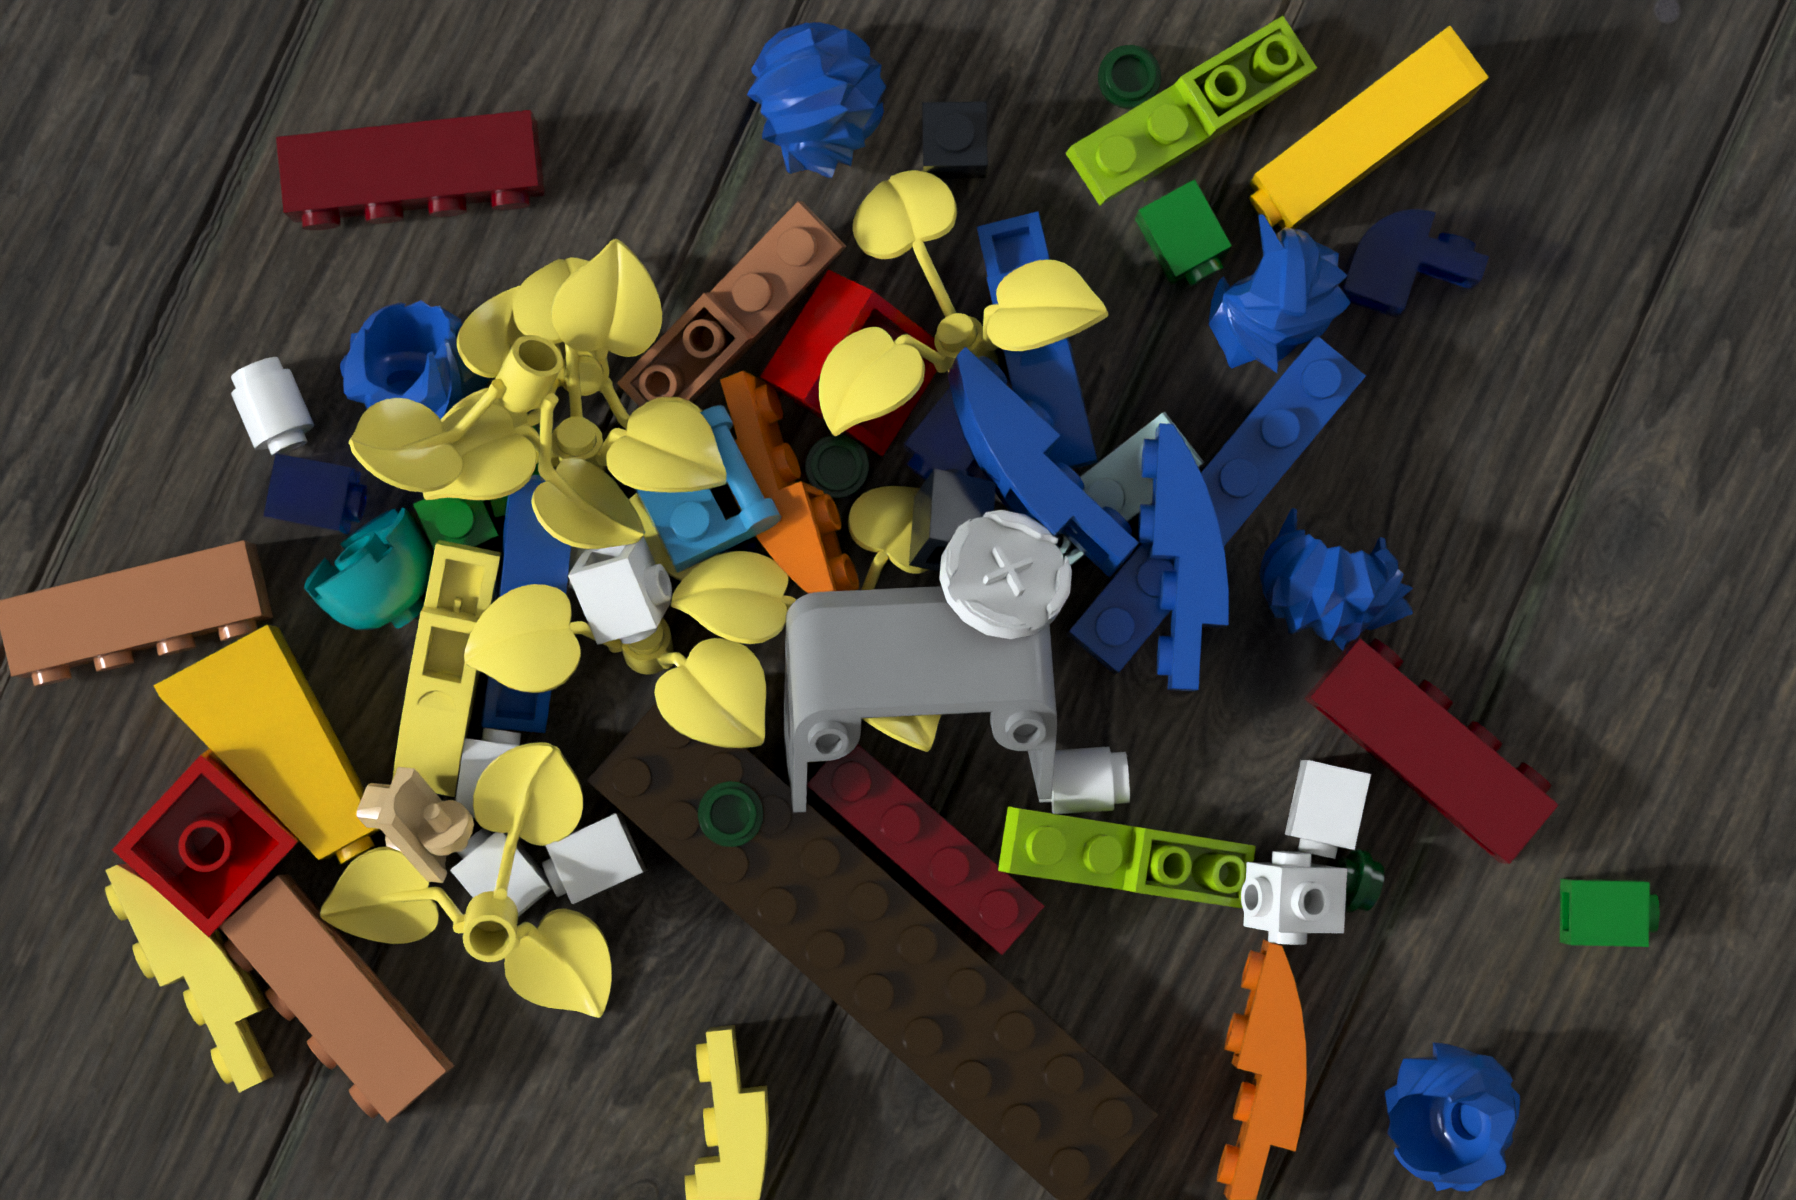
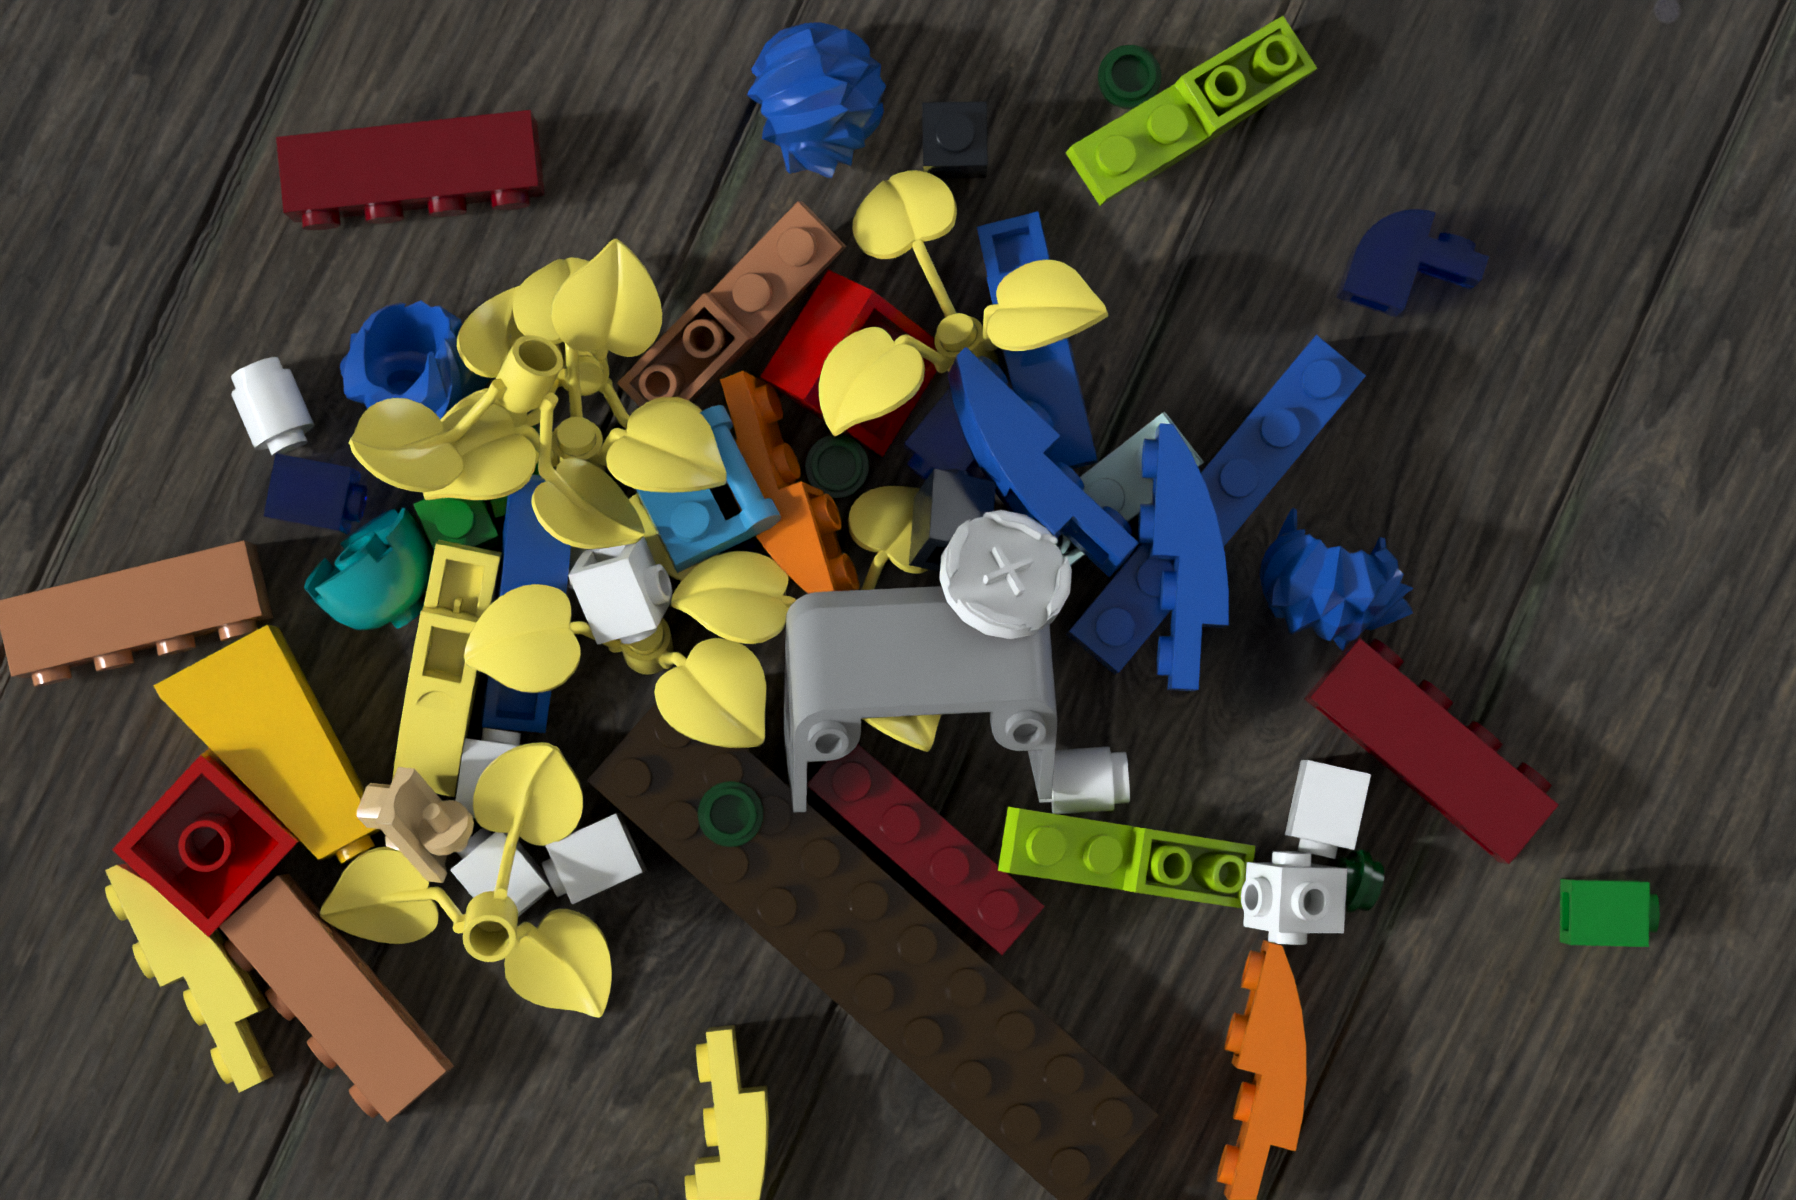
green brick [1135,179,1232,287] -> none
blue hair [1209,214,1351,373] -> none
yellow slope [1249,26,1489,229] -> none
blue hair [1385,1042,1520,1192] -> none

